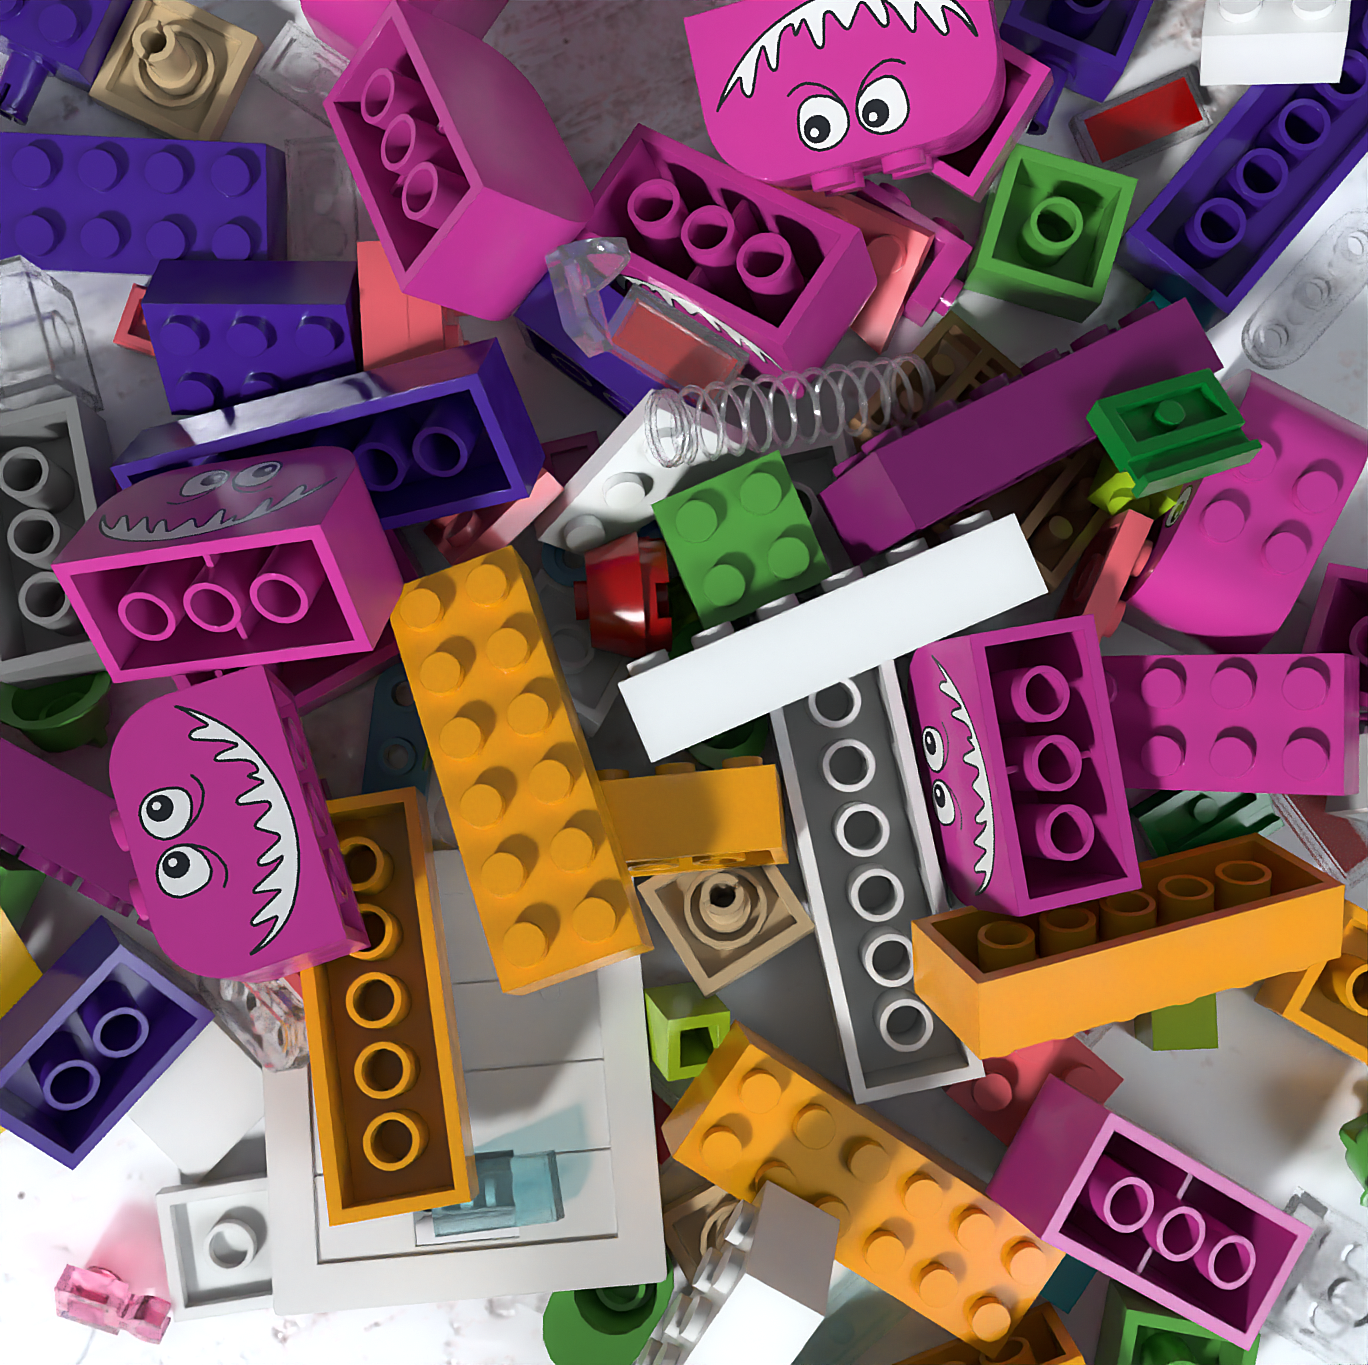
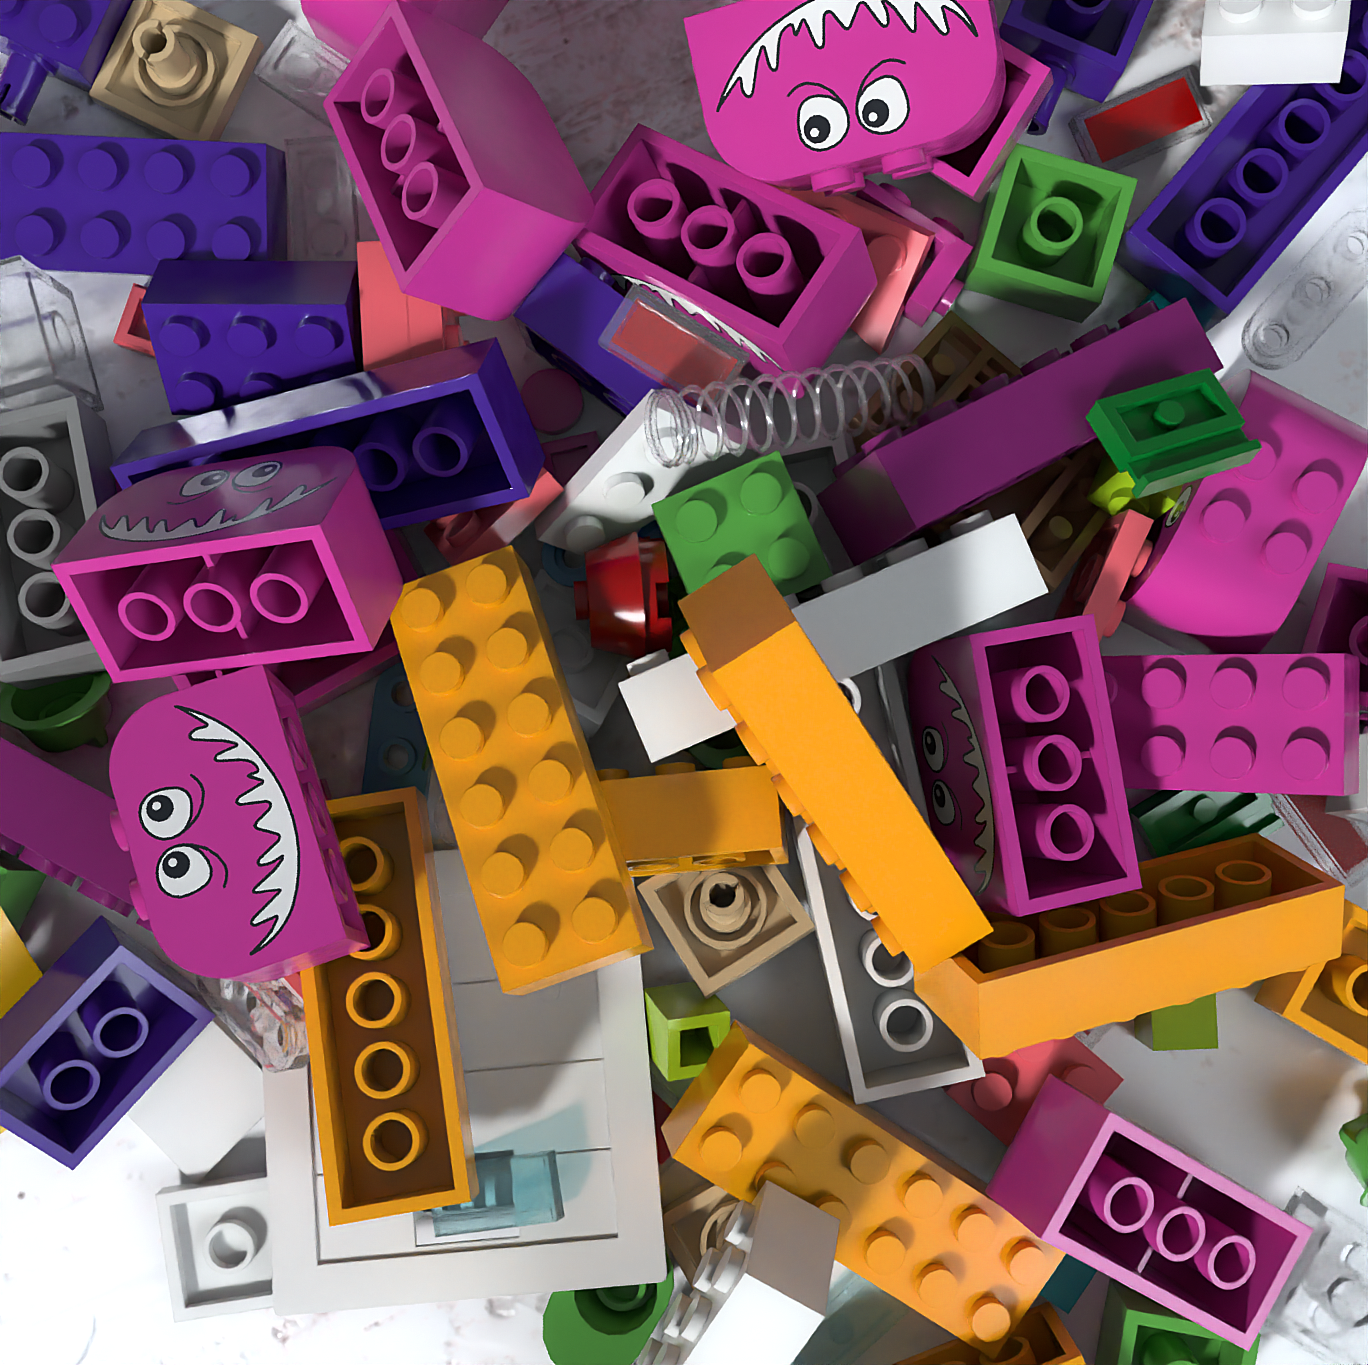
clear pink plate [54,1264,171,1345] -> none
clear tile [545,237,631,358] -> none
none -> dark pink tile [520,368,584,435]
none -> light orange brick [677,553,994,975]

